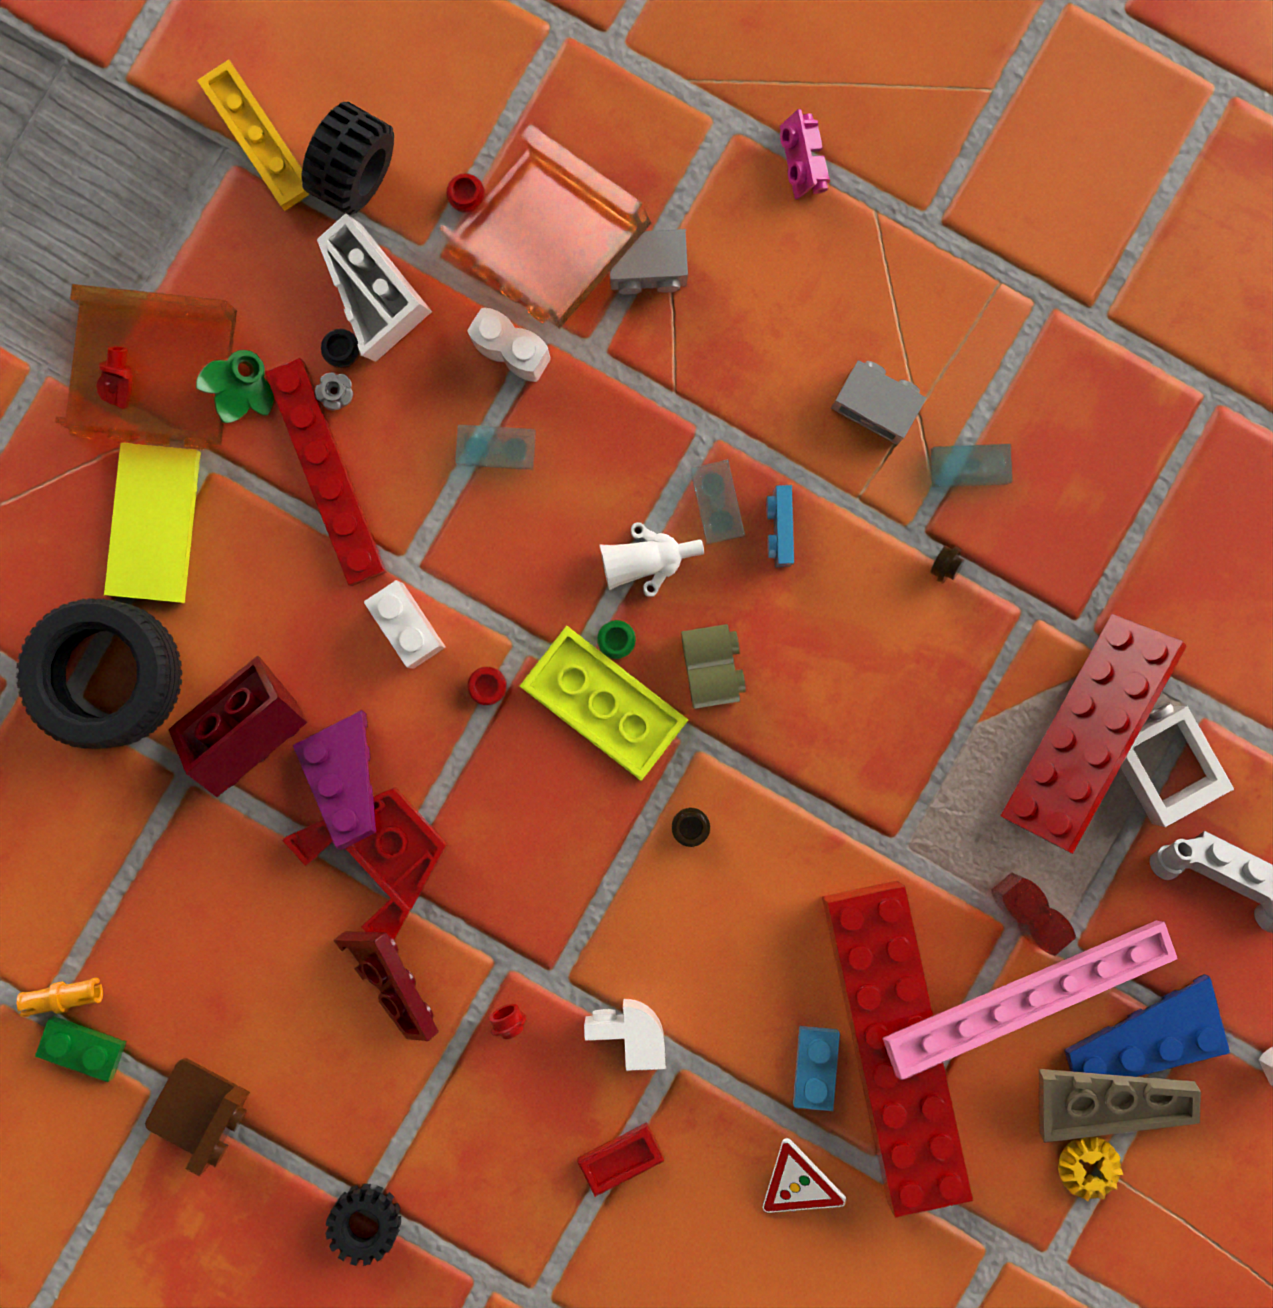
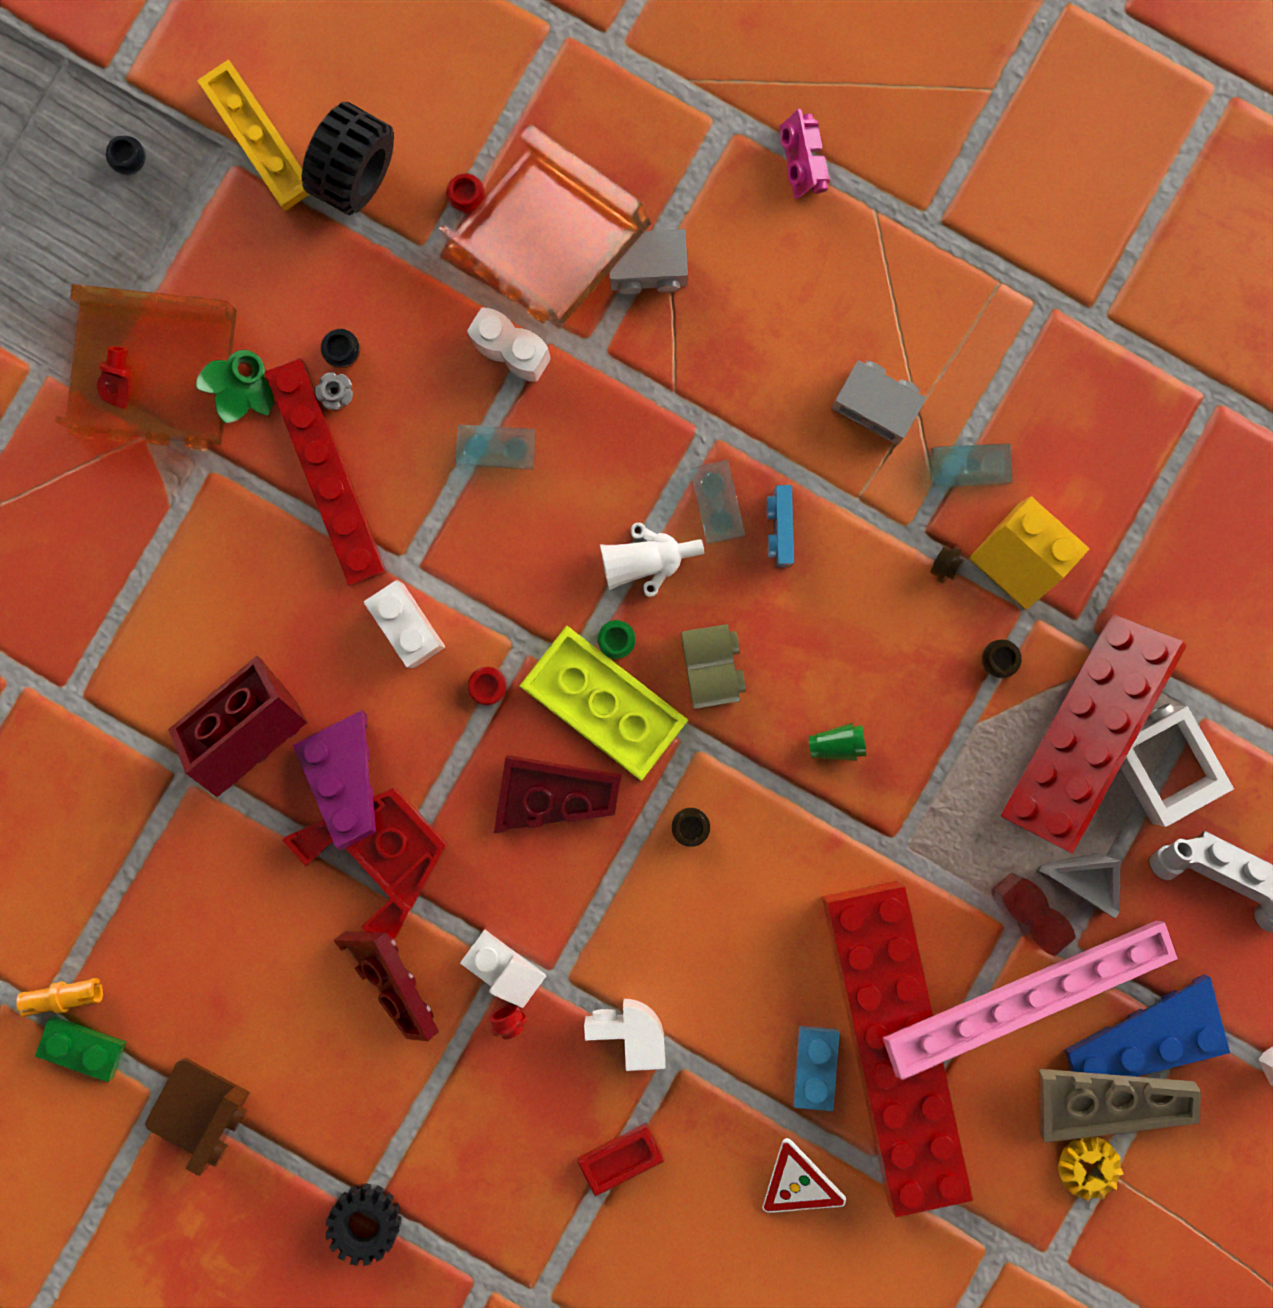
black tyre [16,598,183,749] -> none
neon yellow tile [104,442,201,603] -> none
white wedge [317,213,432,362] -> none
none -> black plate [106,136,146,175]
none -> white slope [460,929,546,1008]
none -> dark red wing [494,755,621,833]
none -> green cone [809,723,867,761]
none -> yellow slope [968,496,1090,610]
none -> dark brown plate [982,639,1022,678]
none -> light grey slope [1038,853,1120,918]

